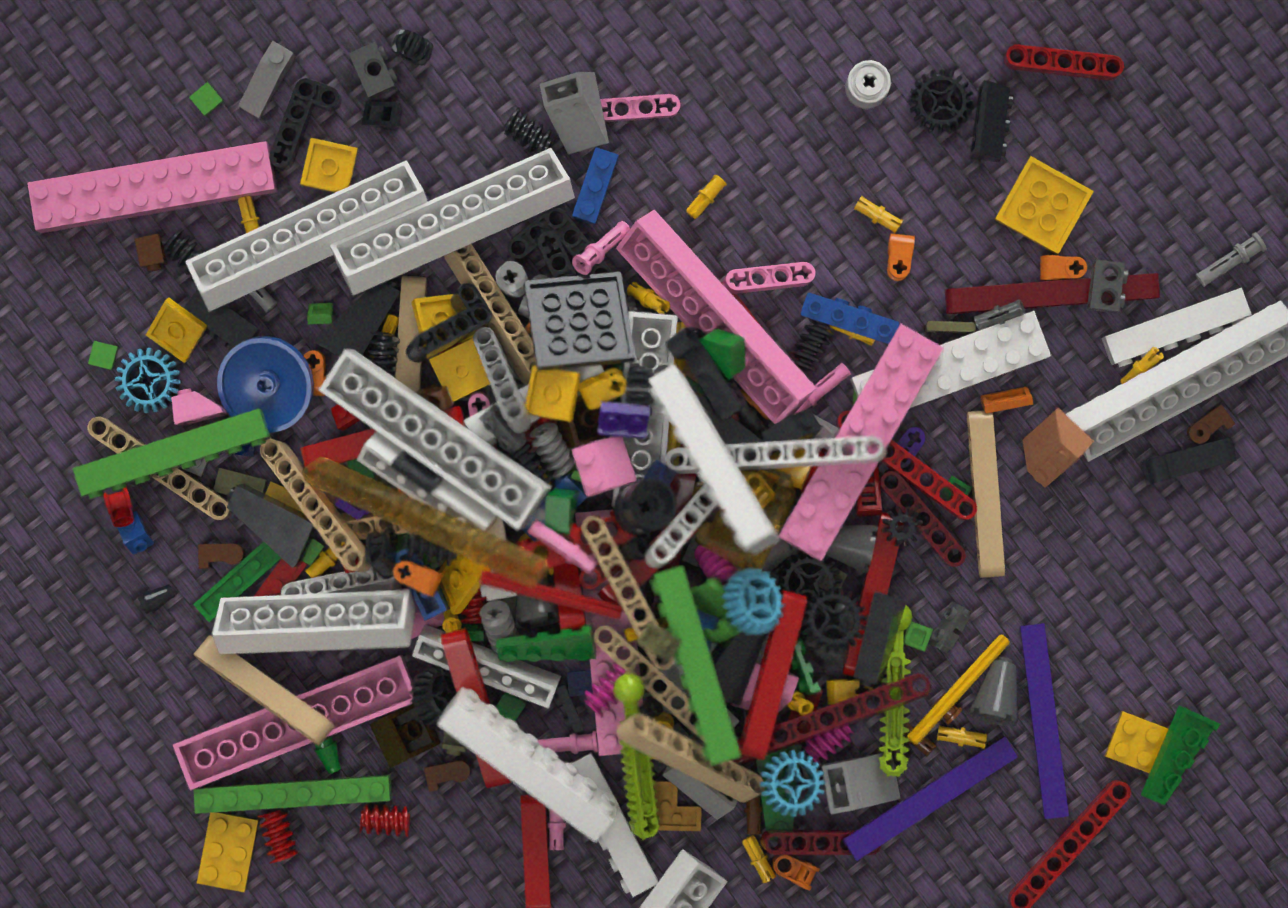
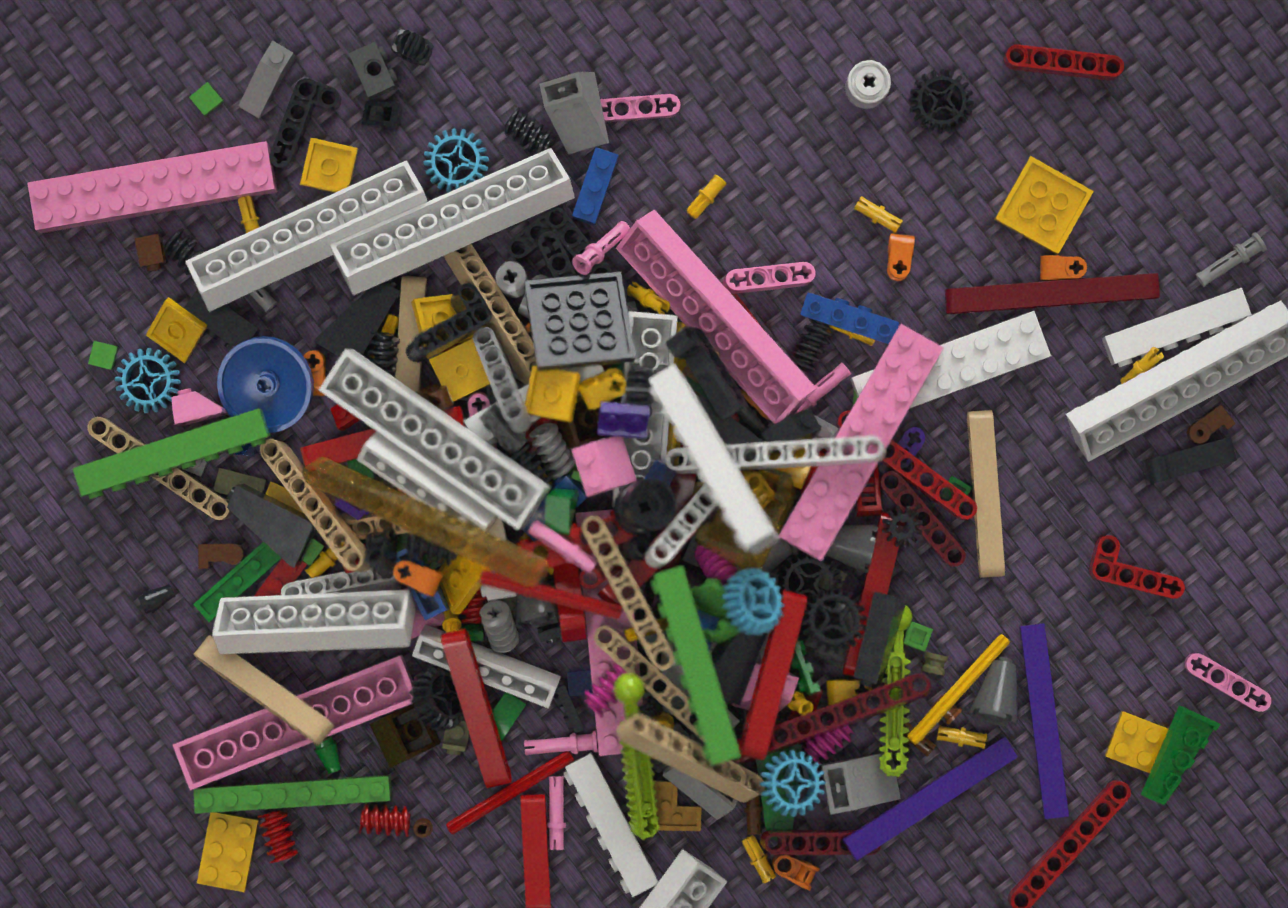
red piece [103,487,134,527] -> none
blue bracket [117,511,154,554] -> none
bright green tile [307,303,333,324] -> none
black tile [390,450,444,494] -> none
reddish brown leg [424,760,471,792] -> none
white brick [437,687,619,843] -> none
green wing [496,625,596,662] -> none
olive bracket [636,622,681,662] -> none
green slope [700,329,746,380] -> none
olive tile [925,321,976,334] -> none
dark grey hinge [929,601,971,654] -> none
black slope [970,80,1013,162] -> none
dark grey pin [974,299,1025,331] -> none
orange tile [980,387,1033,414] -> none
nougat slope [1023,408,1094,488] -> none
dark grey brick [1087,260,1128,313] -> none
none -> reddish brown pin [414,818,433,838]
none -> medium azure gear [423,128,489,193]
none -> red axle [446,751,574,834]
none -> olive wheel [921,652,948,676]
none -> red beam [1089,535,1185,599]
none -> bright pink beam [1184,653,1271,712]

